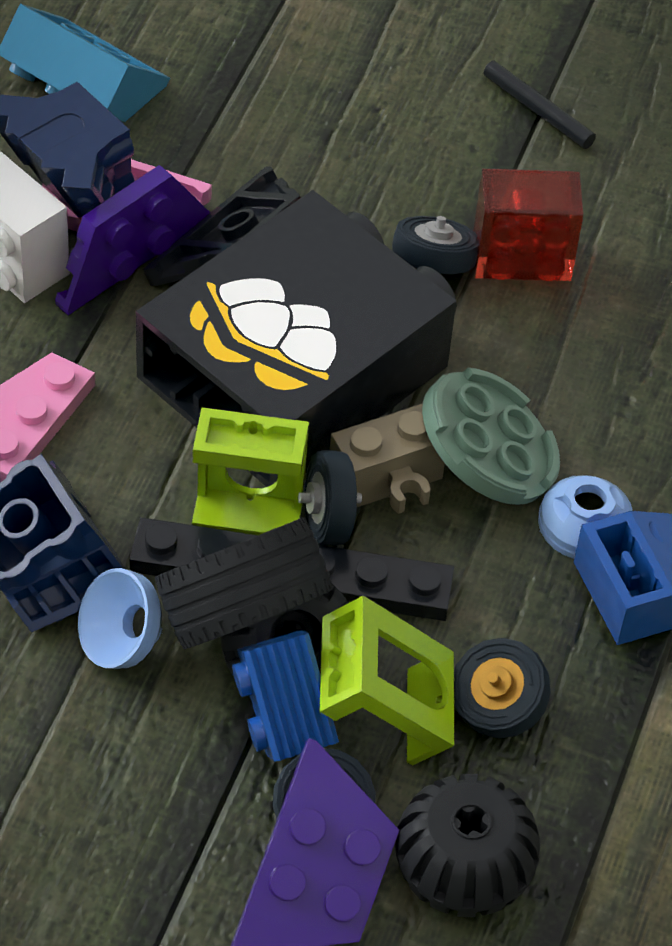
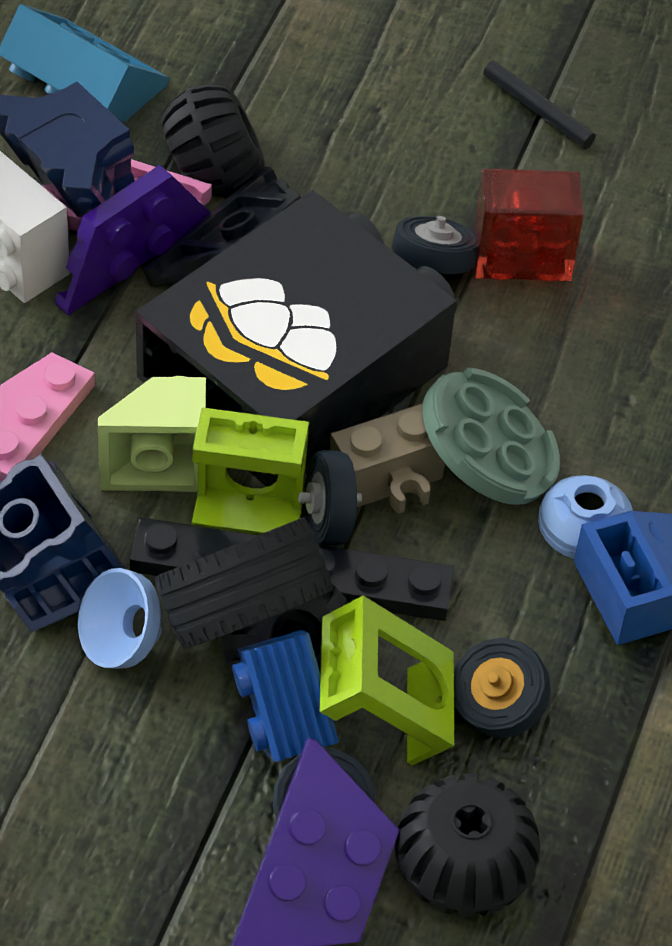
none -> yellowish green slope [98,376,206,492]
none -> black wheel [162,84,265,196]

